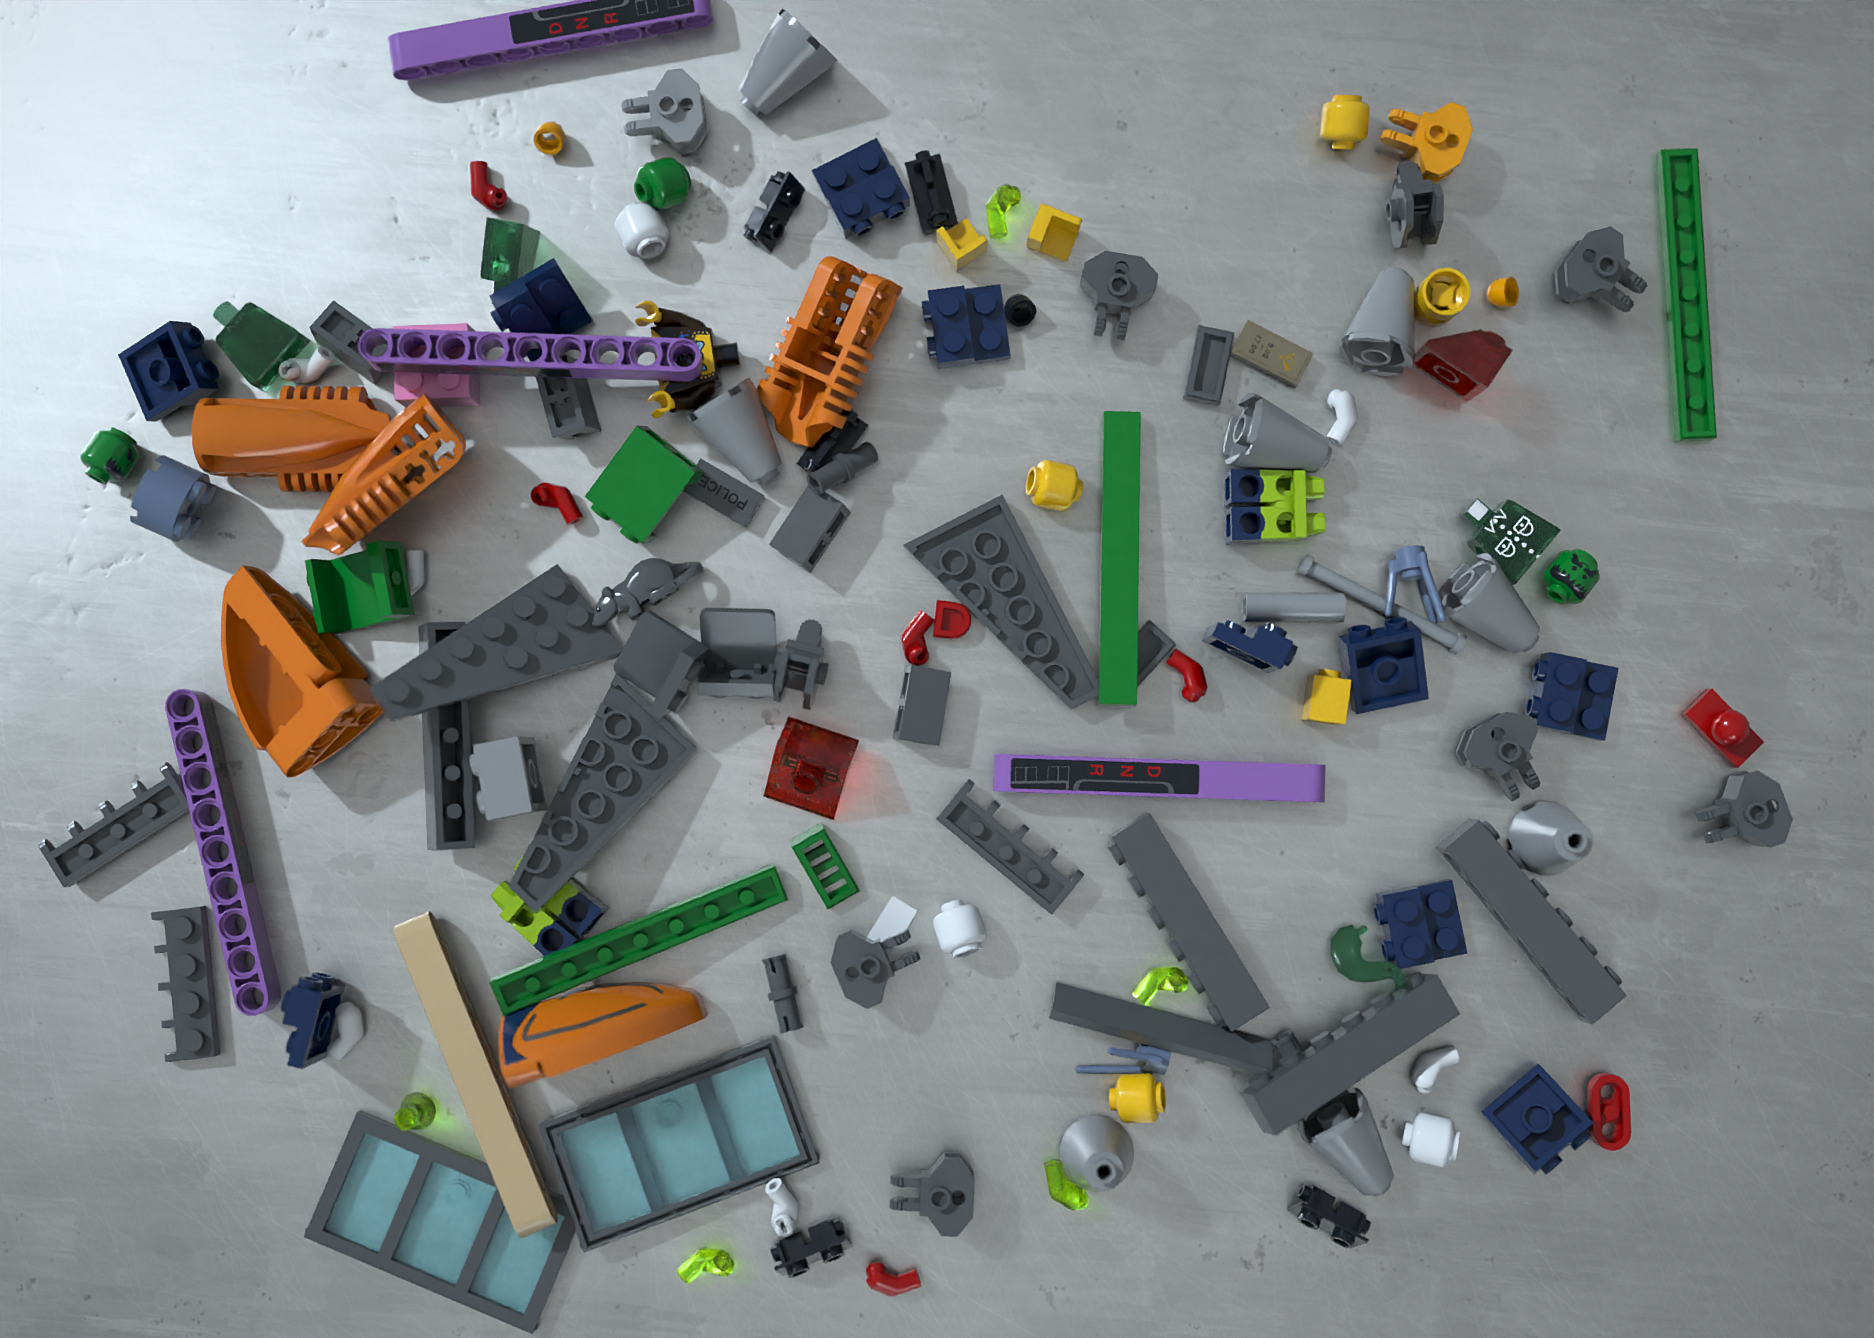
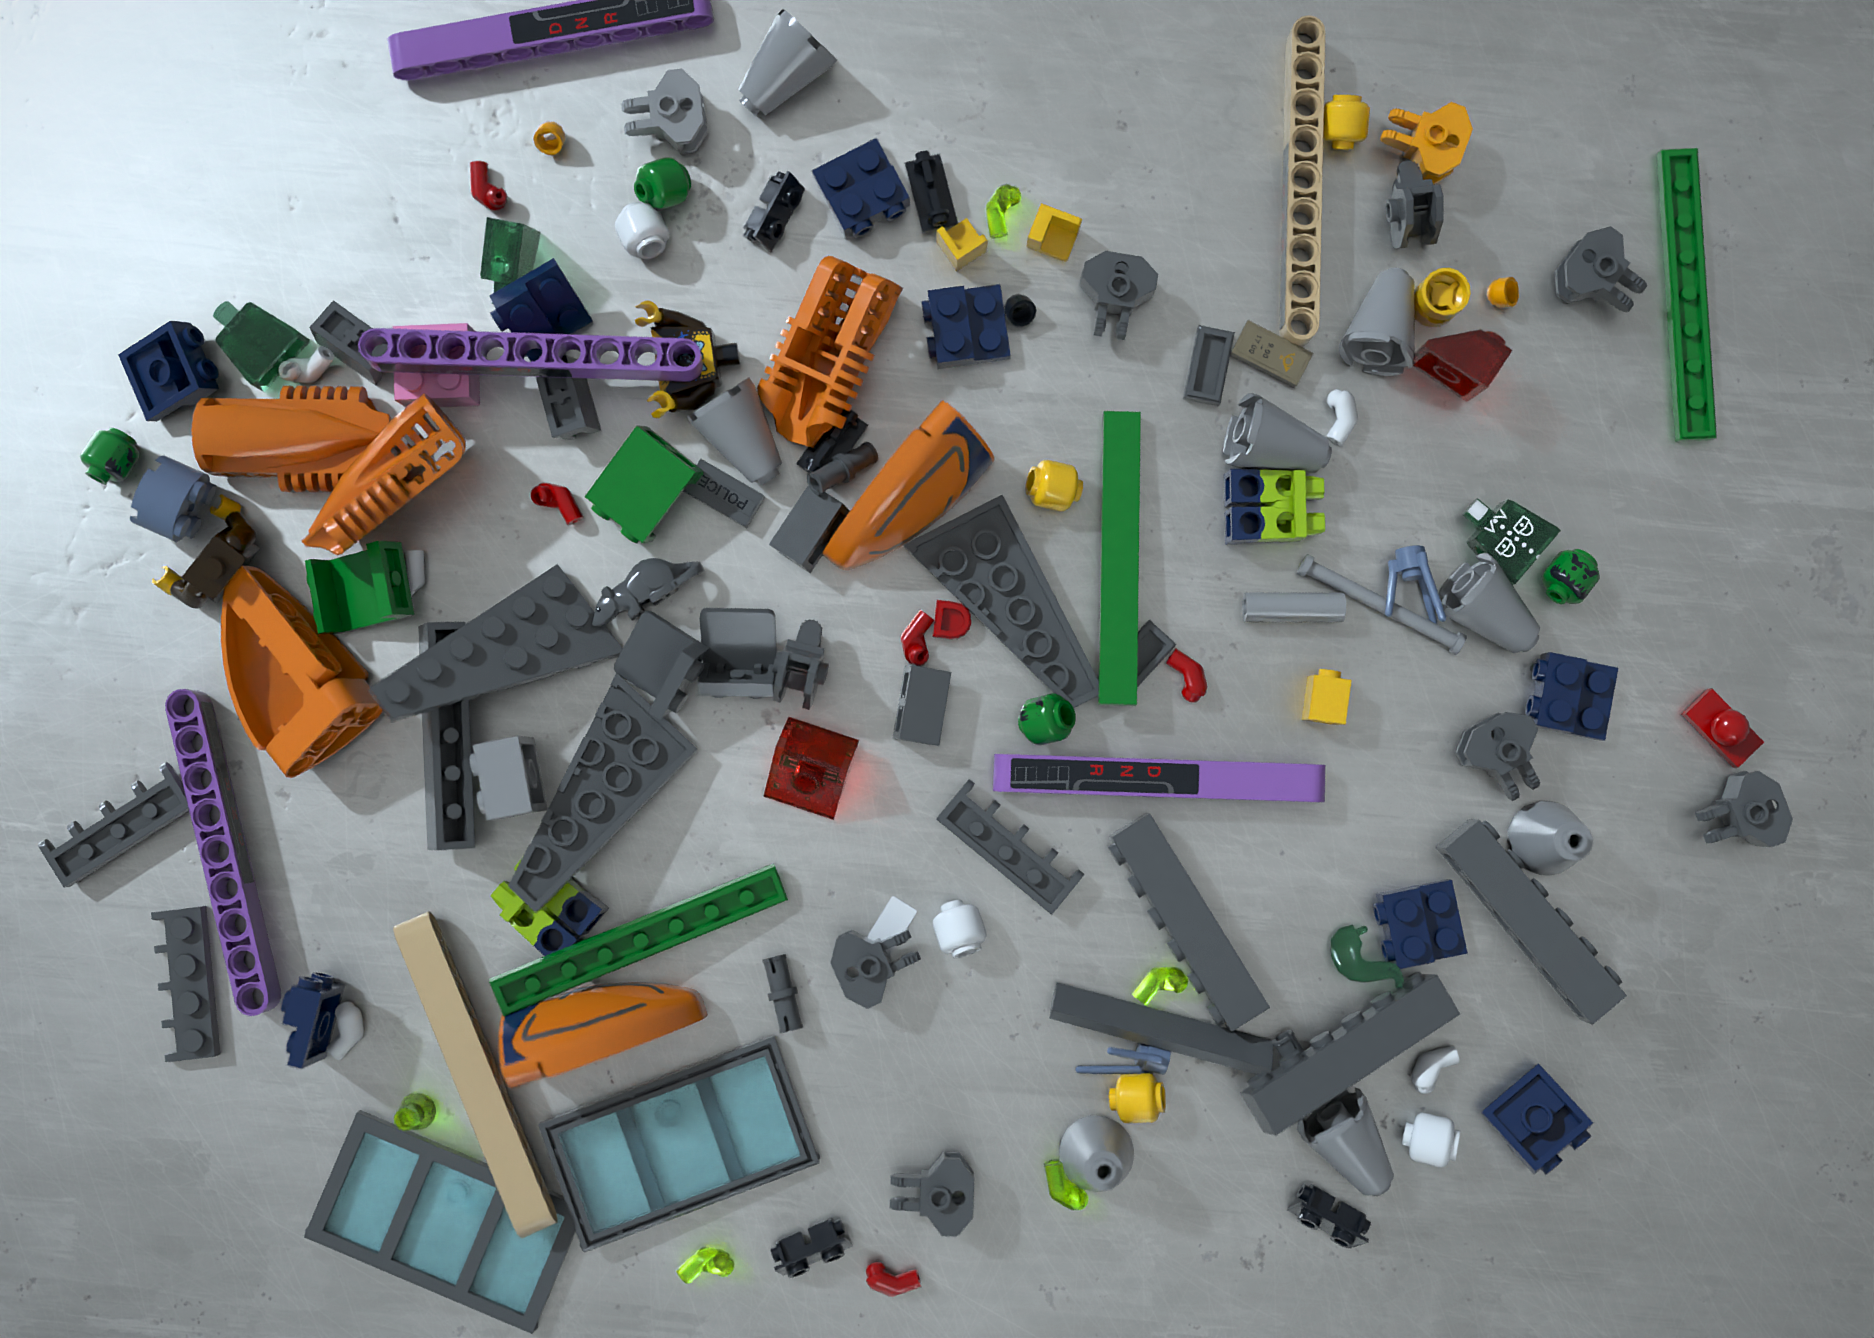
white arm [765,1178,798,1237] -> none
green slope [789,823,860,909] -> none
dark blue plate [1202,620,1298,673] -> none
dark blue plate [1339,617,1429,715] -> none
red plate [1587,1072,1631,1151] -> none
none -> dark brown torso [152,494,261,609]
none -> orange panel [822,400,995,570]
none -> green head [1018,693,1076,745]
none -> tan beam [1279,15,1325,347]

